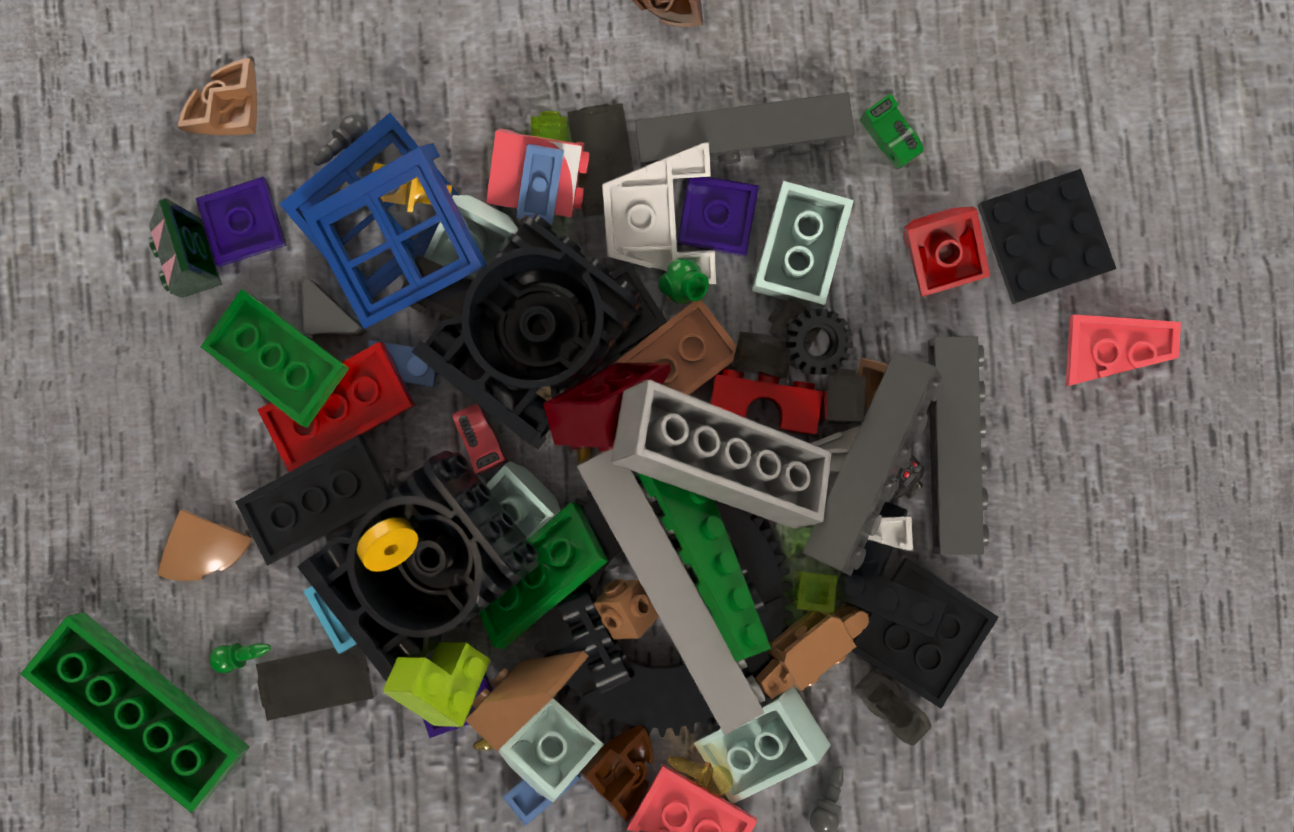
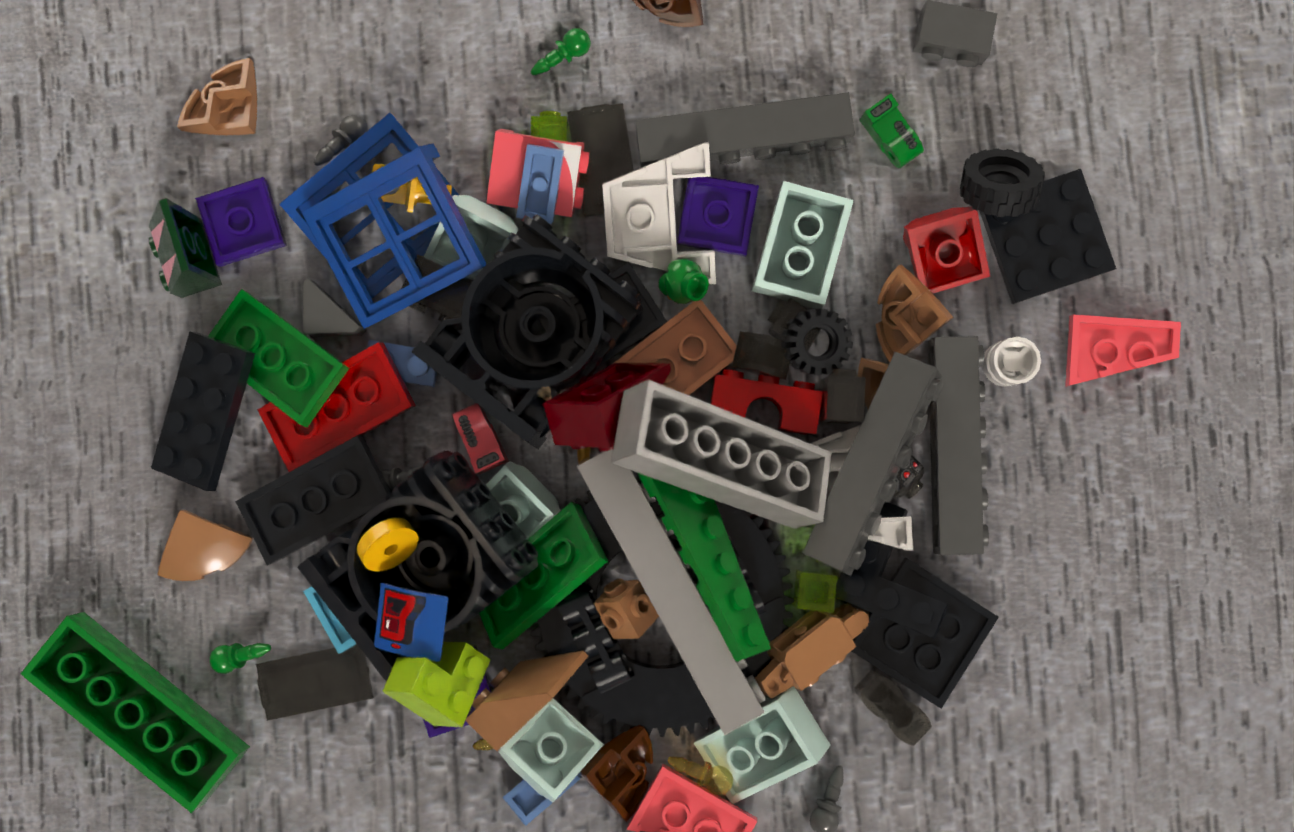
none -> black plate [151,331,255,491]
none -> sticker [374,583,448,661]
none -> green bar [530,28,591,76]
none -> medium nougat brick [876,265,954,362]
none -> dark grey brick [913,0,998,67]
none -> black tyre [960,148,1045,217]
none -> white wheel [982,337,1041,387]

